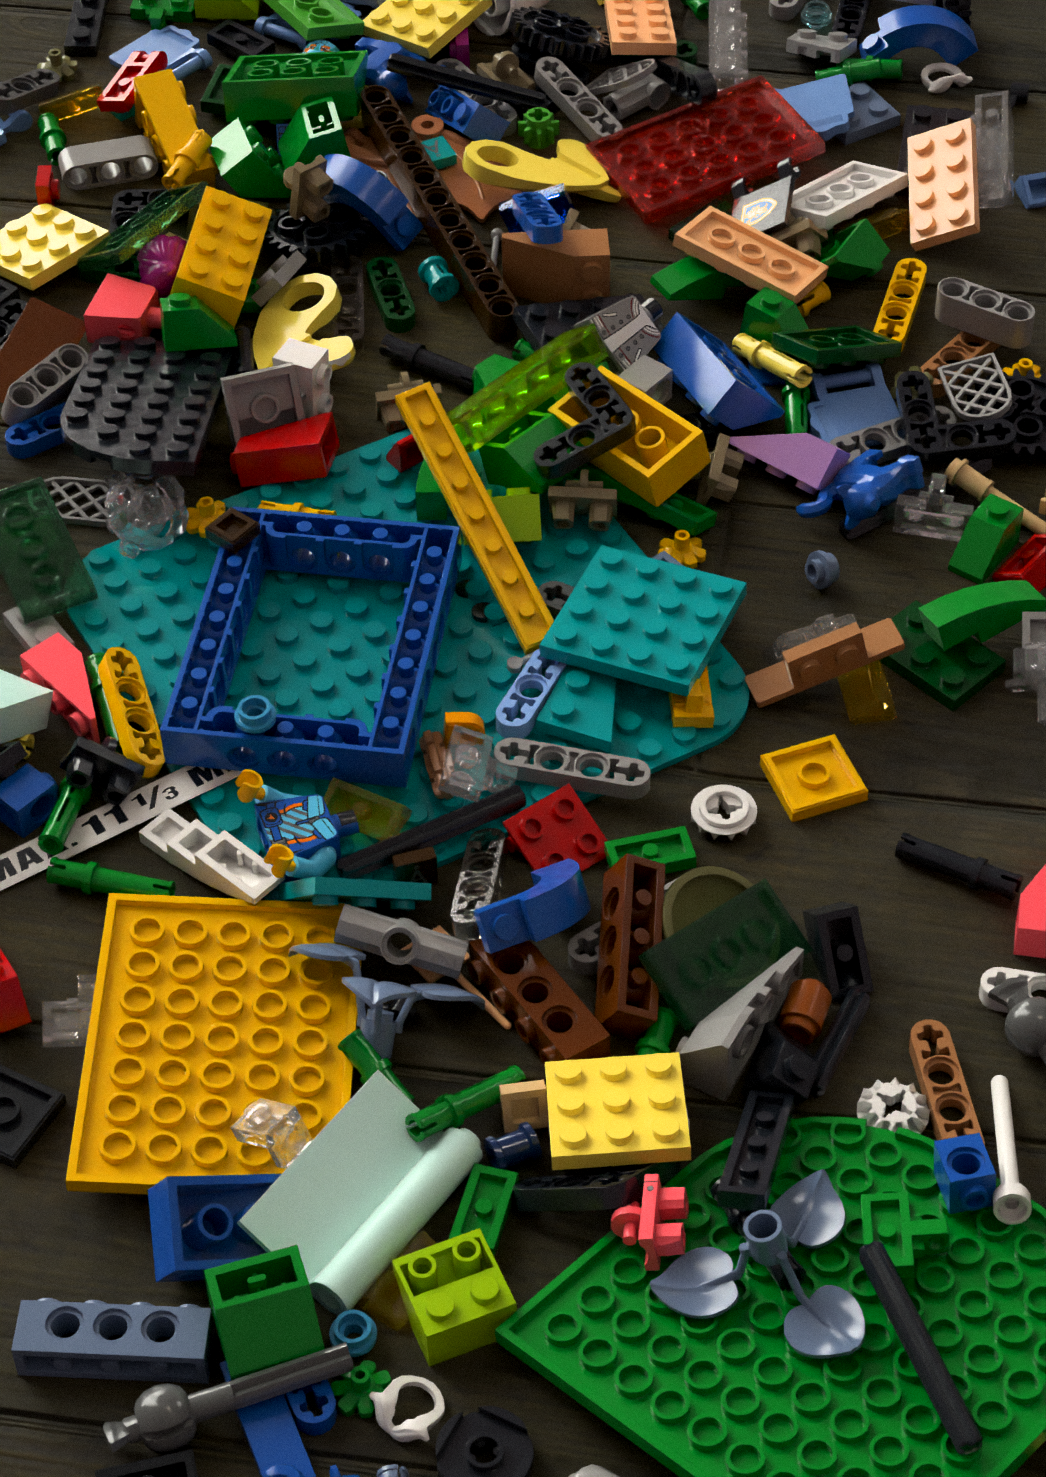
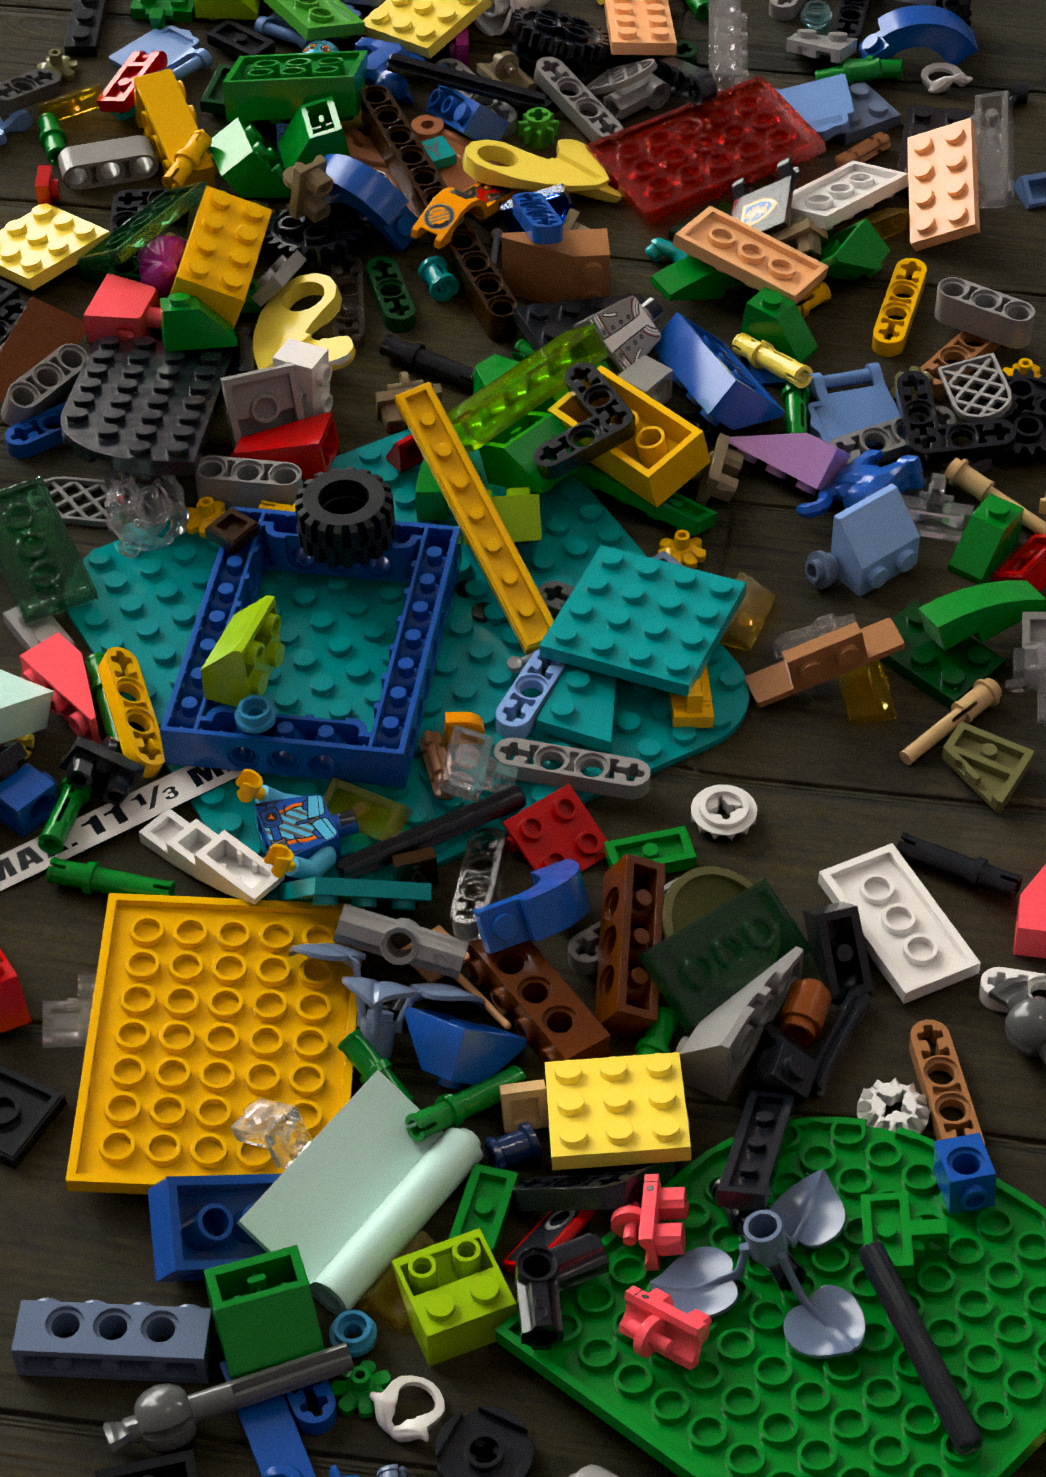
dark tan hips [548,469,618,531] -> none
yellow tile [760,734,868,822] -> none
dark green plate [771,325,902,369] -> none
white piece [991,1075,1032,1225] -> none
none -> light grey beam [195,455,303,508]
none -> lime slope [200,595,285,707]
none -> black tyre [295,467,396,568]
none -> blue slope [404,1006,527,1090]
none -> light orange piece [410,182,522,249]
none -> slope [502,1210,596,1278]
none -> black piece [513,1233,609,1350]
none -> coral hips [618,1285,712,1370]
none -> teal arm [645,237,688,263]
none -> clear yellow slope [720,571,776,652]
none -> white plate [818,843,981,1004]
none -> light blue slope [831,483,920,597]
none -> medium nougat axle [835,132,891,169]
none -> tan pin [899,678,1002,765]
none -> olive wing [942,721,1035,814]

